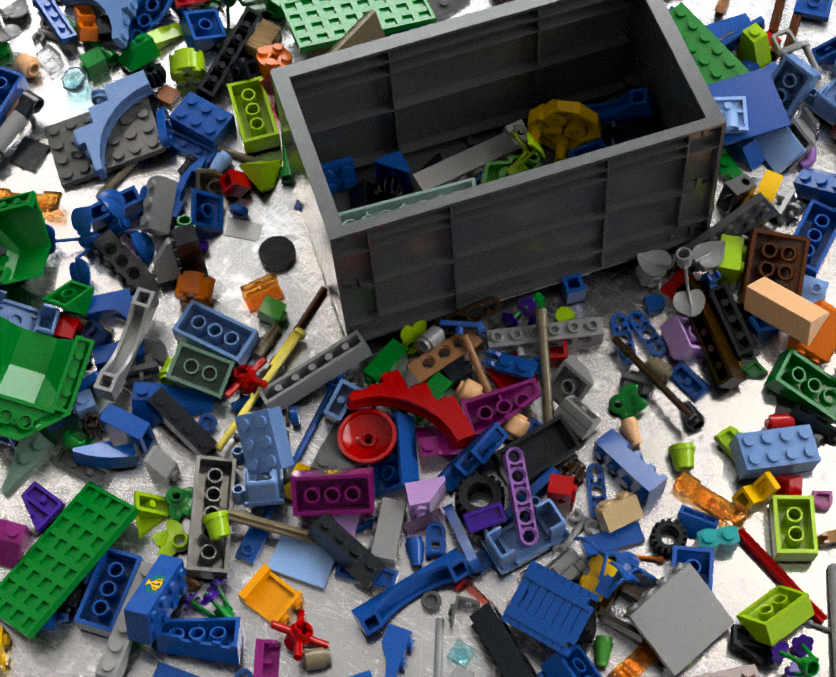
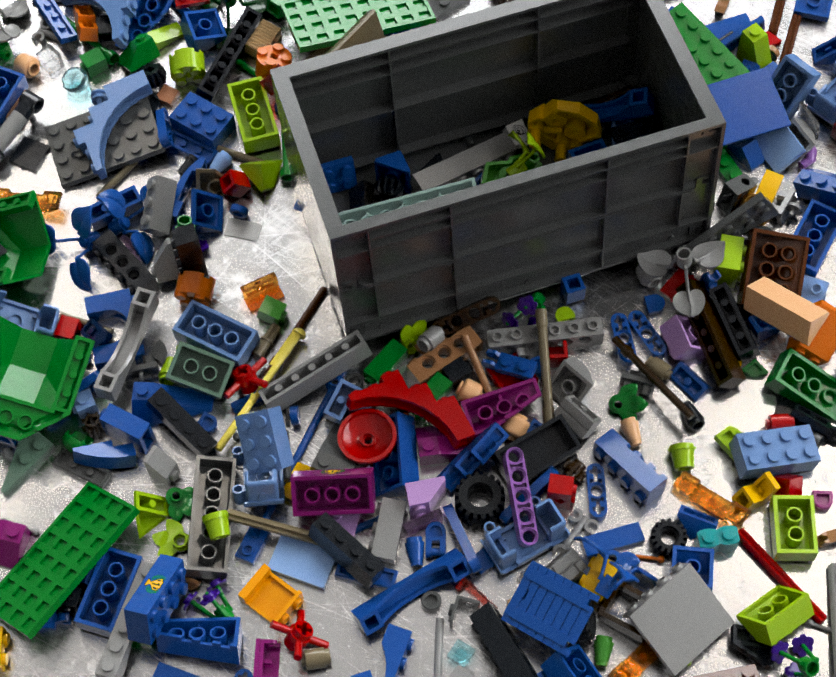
dark purple wing [21,481,65,534] -> none
green slope [42,280,94,316] -> none
black brick [229,57,261,82] -> none
black tile [259,236,296,271] -> none
blue piece [439,320,486,336] -> none
dark purple tile [462,501,508,535] -> none
tan brick [593,491,644,533] -> none
light blue plate [714,96,749,134] -> none
light grey bar [770,28,824,90] -> none

